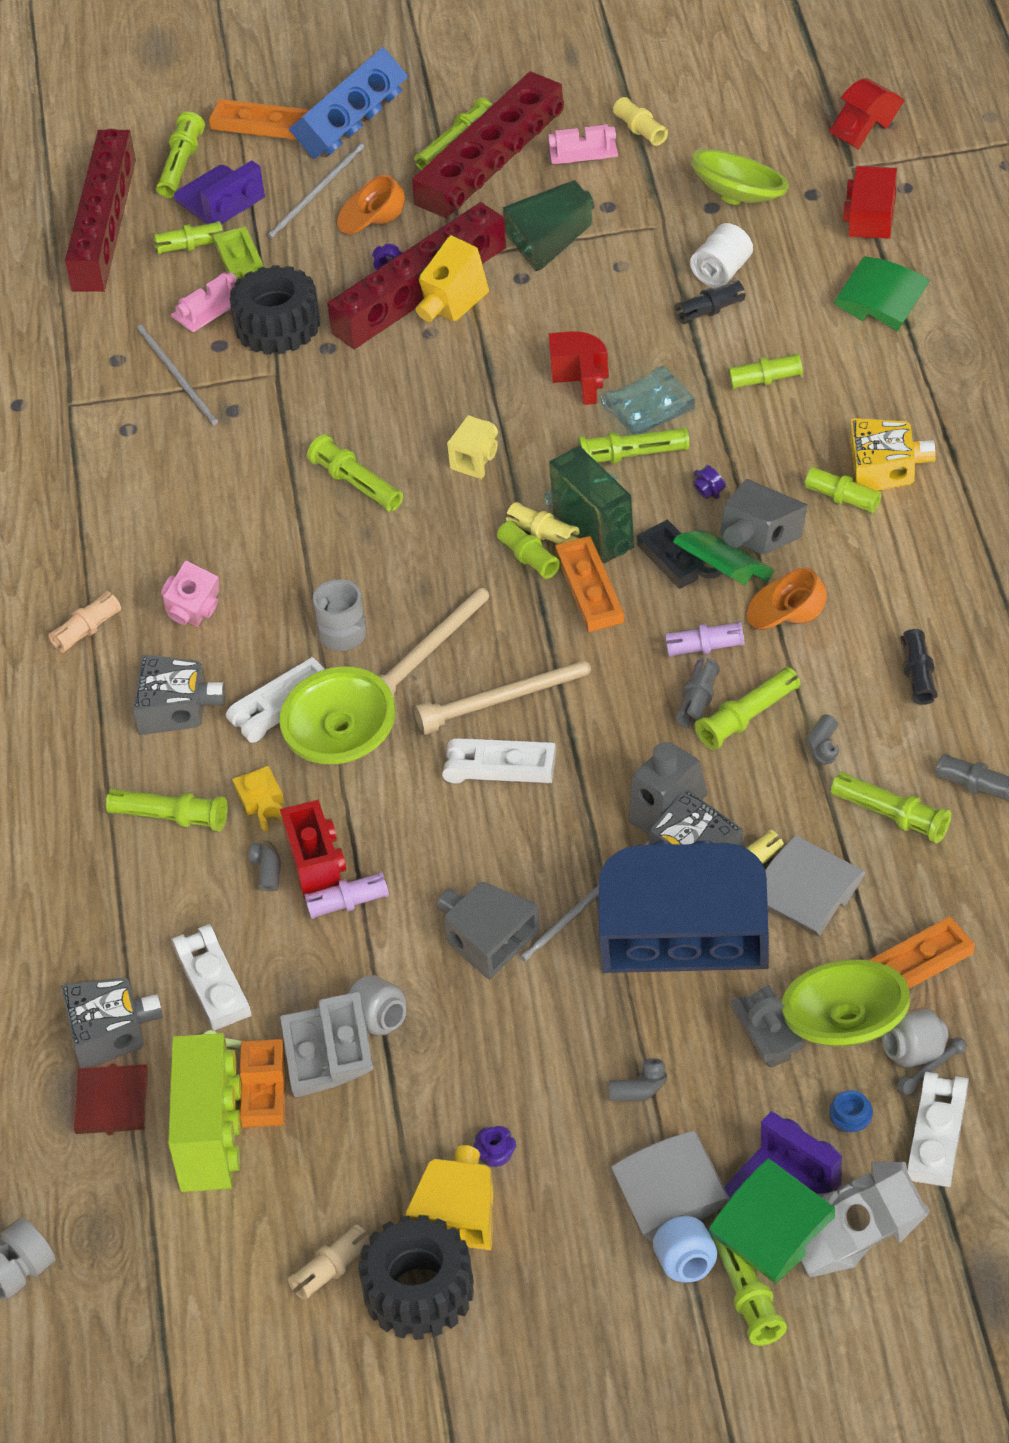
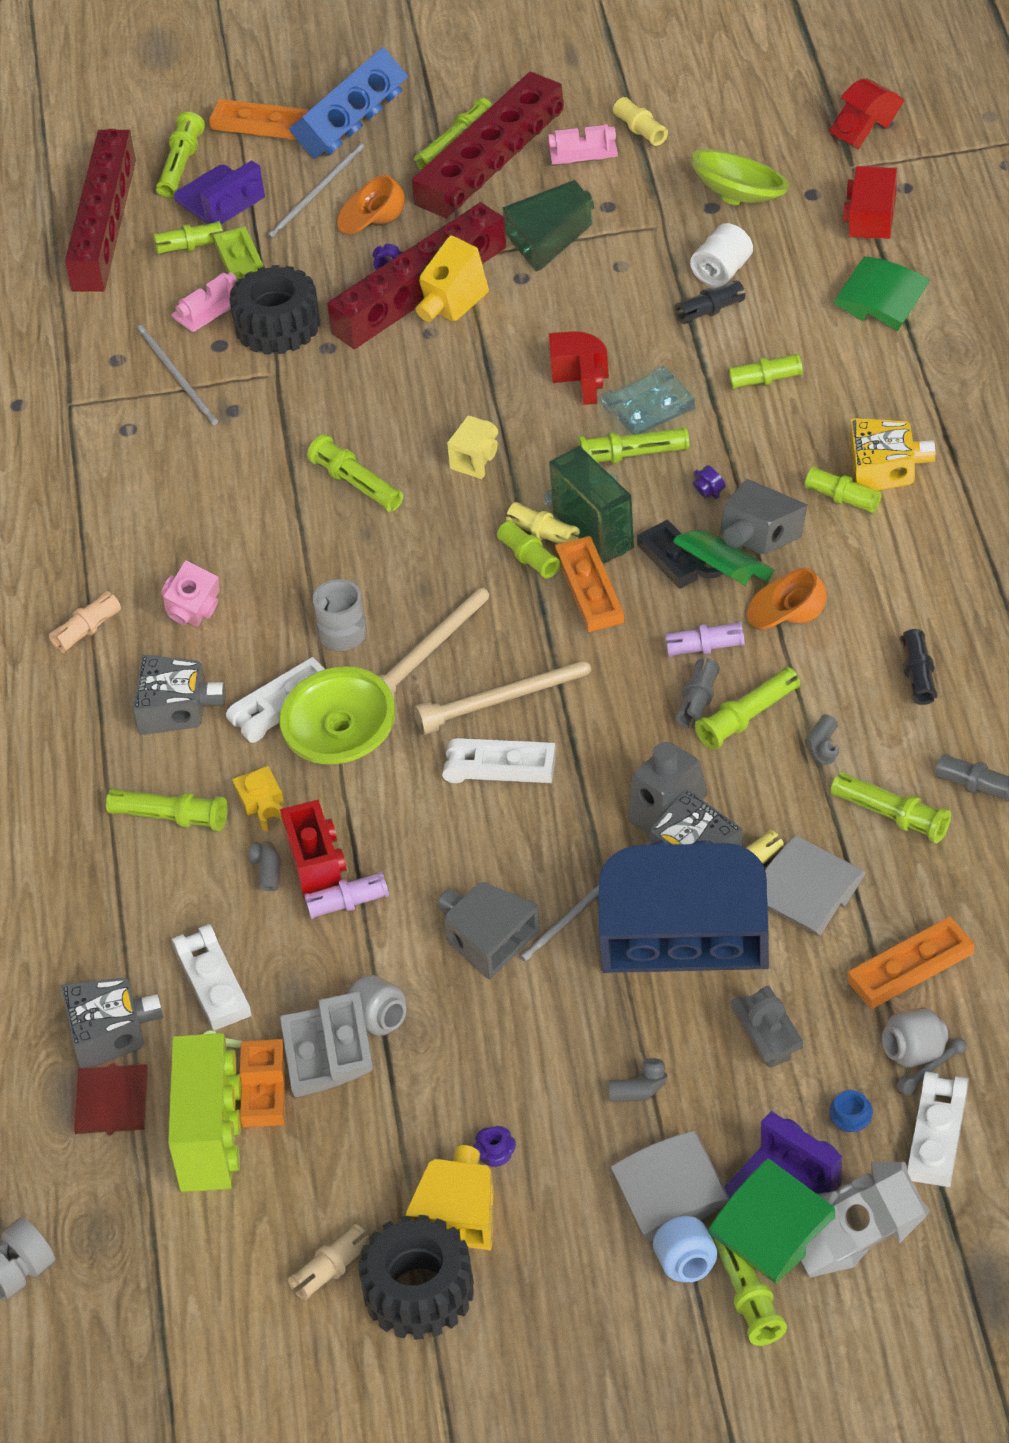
lime dish [782,960,910,1047] -> none

